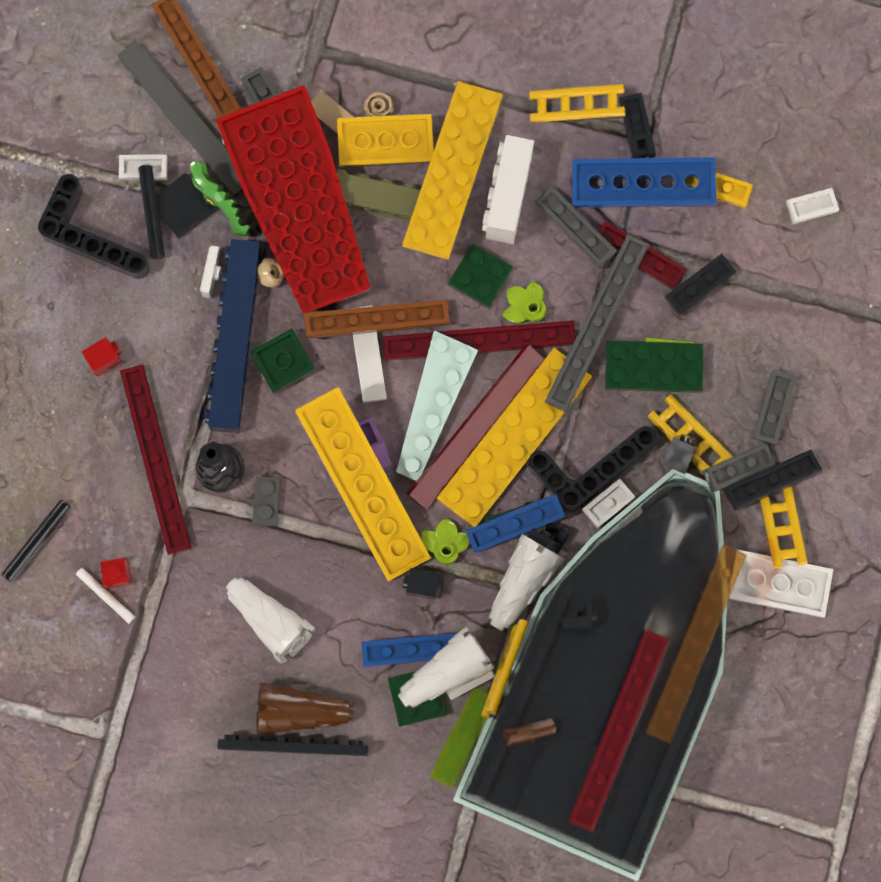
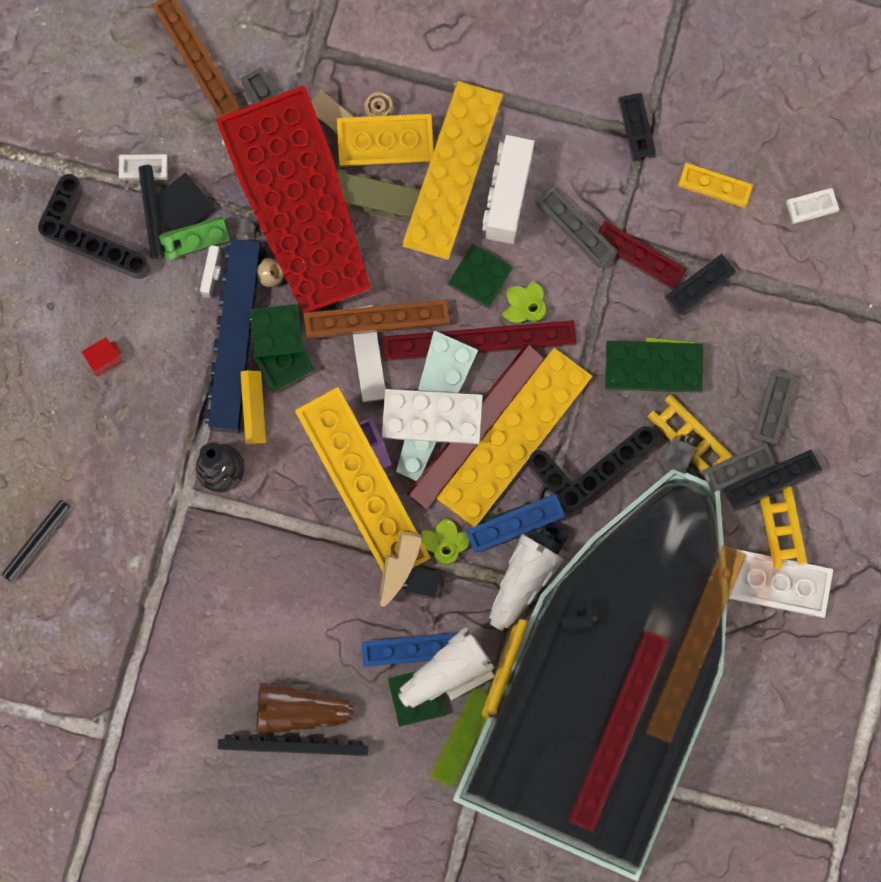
white bar [76,568,135,624] -> none
red brick [100,558,132,589] -> none
dark grey tile [117,41,243,197] -> none
dark red tile [120,364,192,556] -> none
bright green animal [190,161,252,236] -> none
white cone [226,578,314,664] -> none
dark grey plate [252,476,281,527] -> none
reddish brown axle [503,719,556,746] -> none
yellow bar [529,84,625,123] -> none
dark grey tile [544,234,649,413] -> none
blue plate [572,157,716,208] -> none
white plate [582,479,635,529] -> none
none -> bright green plate [159,216,230,260]
none -> yellow tile [240,371,266,444]
none -> dark green plate [249,304,304,358]
none -> tan slope [378,531,422,607]
none -> white plate [382,389,483,444]

